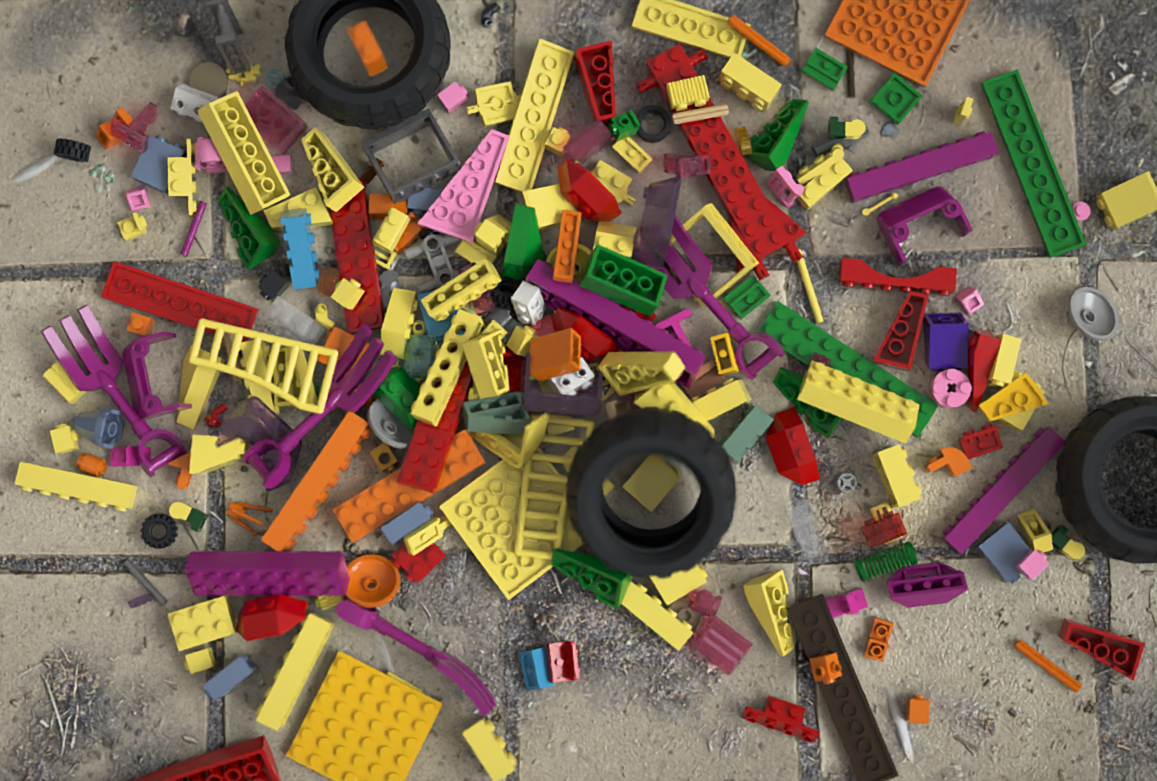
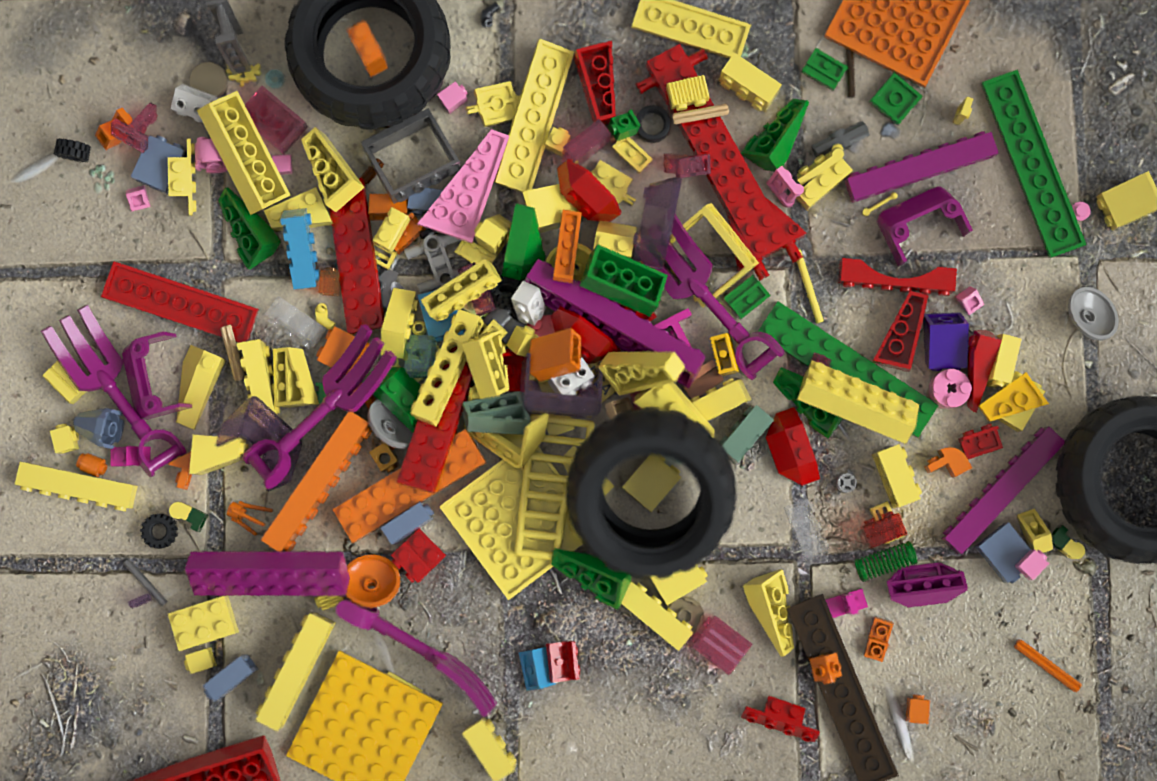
light yellow bracket [117,212,147,241] -> none
orange brick [126,312,155,337] -> none
magenta bar [180,201,207,257] -> none
light yellow bar [188,319,338,414] -> none
red plate [203,403,228,428] -> none
red wedge [236,594,308,642] -> none
black brick [258,270,290,302] -> none
flat silver plate [275,76,308,110] -> none
light yellow brick [331,278,365,310] -> none
light yellow hinge [403,515,452,555] -> none
clear pink brick [688,590,722,617] -> none
orange axle [727,15,791,67] -> none
clear yellow beam [735,126,752,156] -> none
leg [828,116,866,139] -> none
red wedge [1058,618,1145,681] -> none

